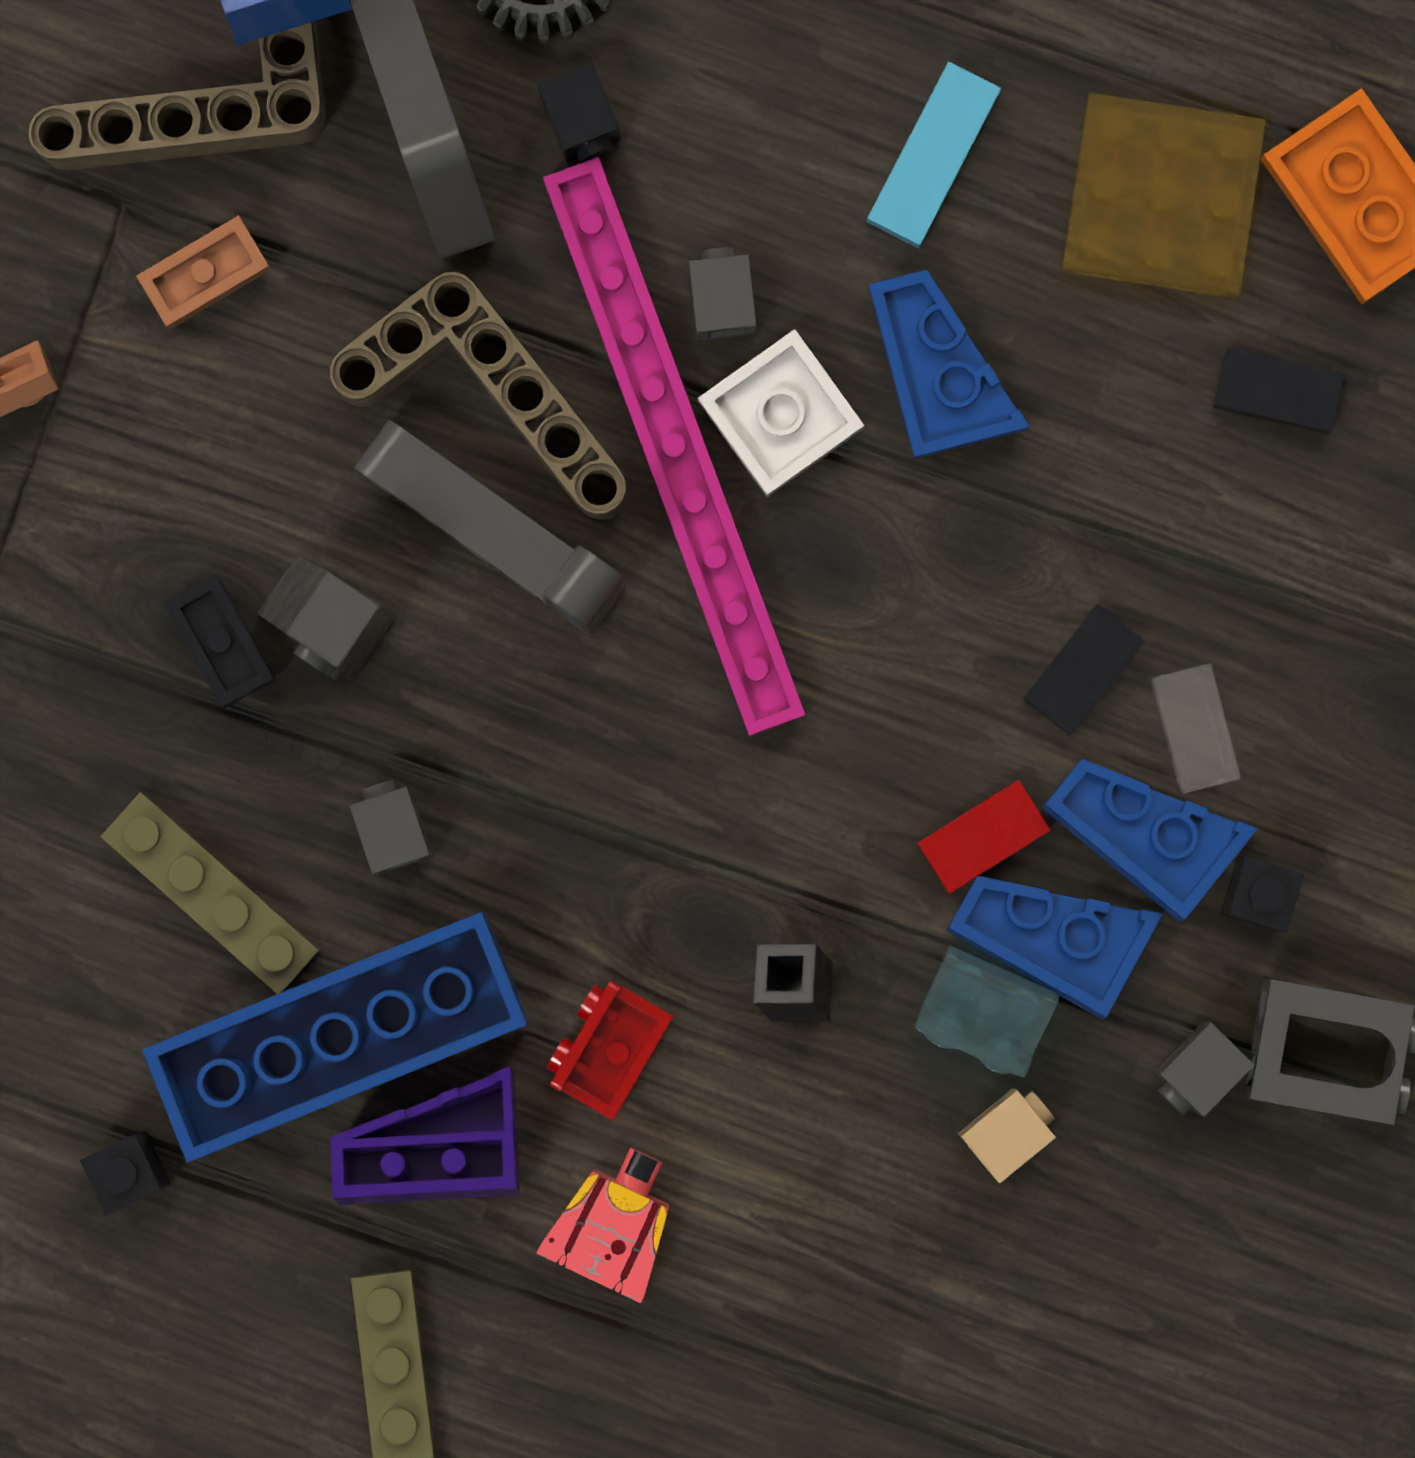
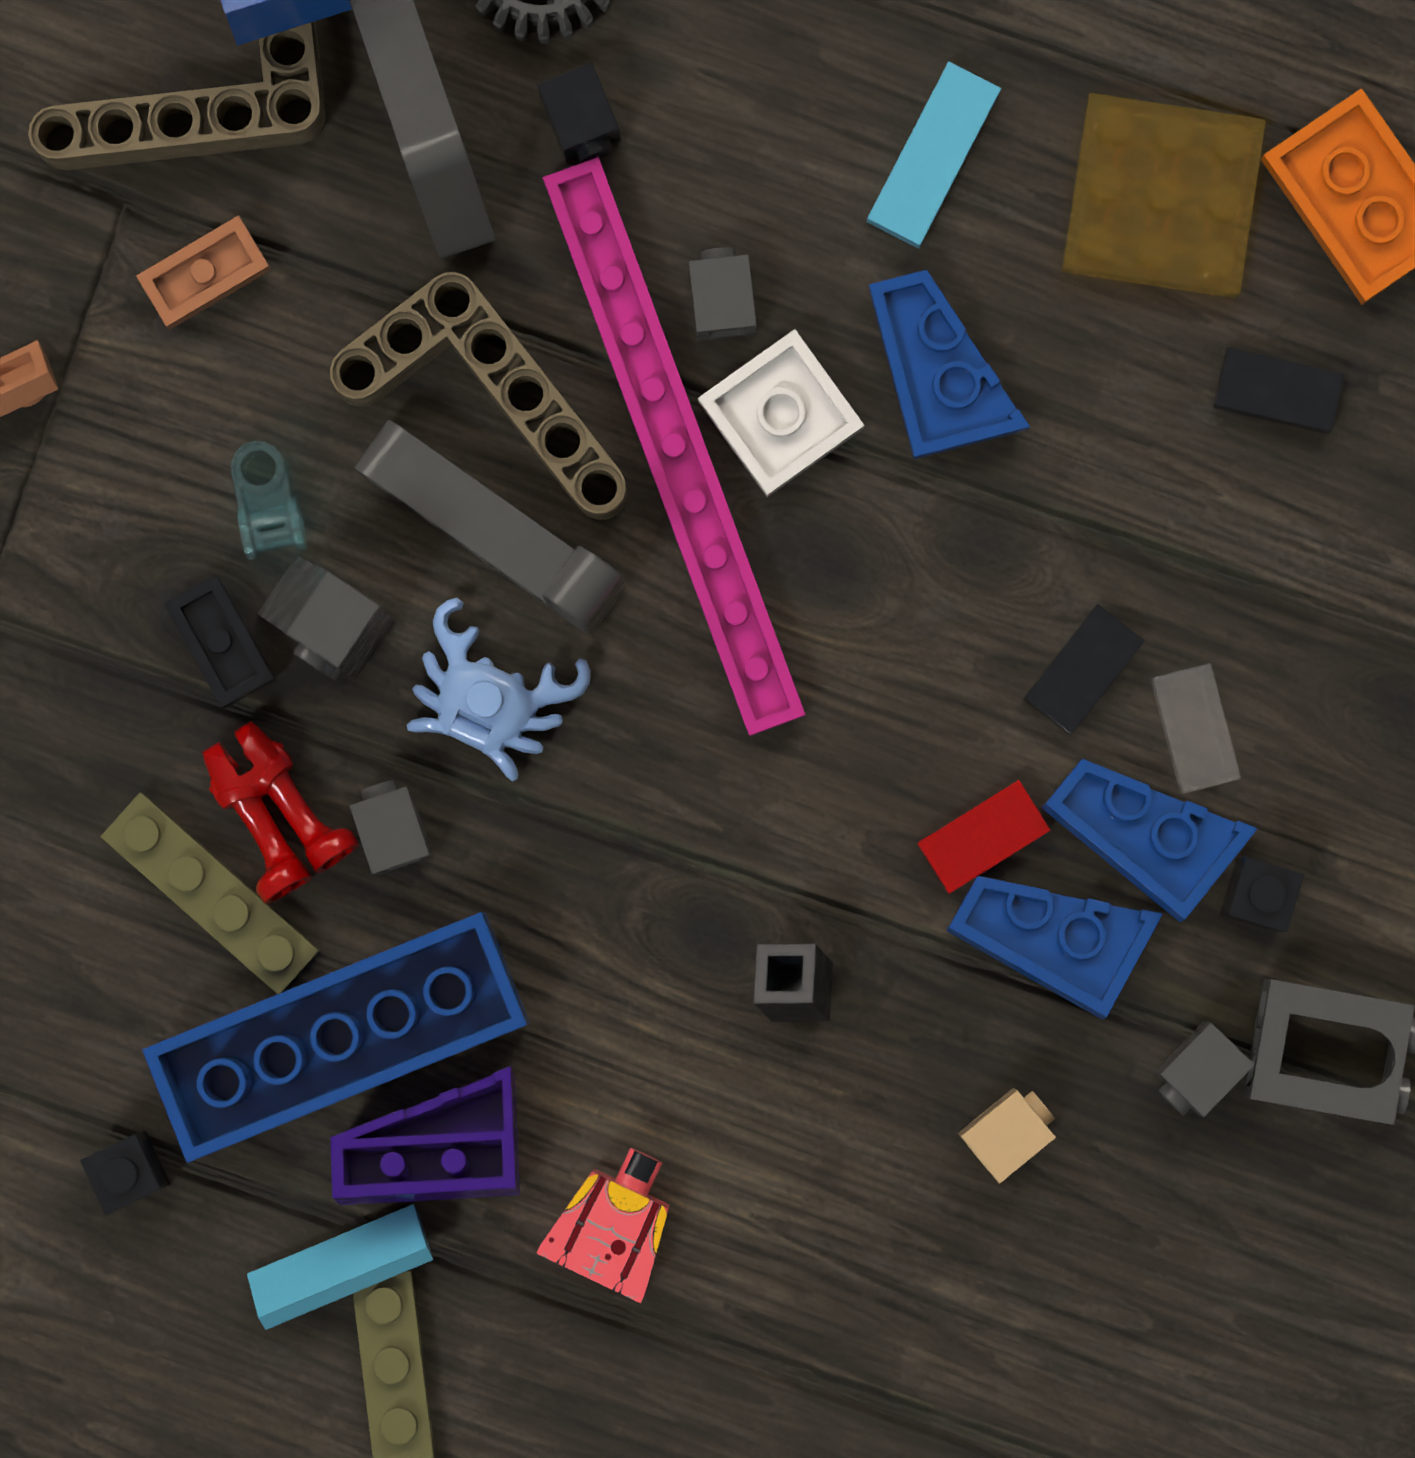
red bracket [546,980,674,1121] -> none
clear light blue bracket [914,945,1060,1077] -> none
none -> red piece [202,721,359,904]
none -> clear light blue piece [231,441,307,560]
none -> medium azure tile [247,1204,433,1330]
none -> light blue animal [407,597,591,781]

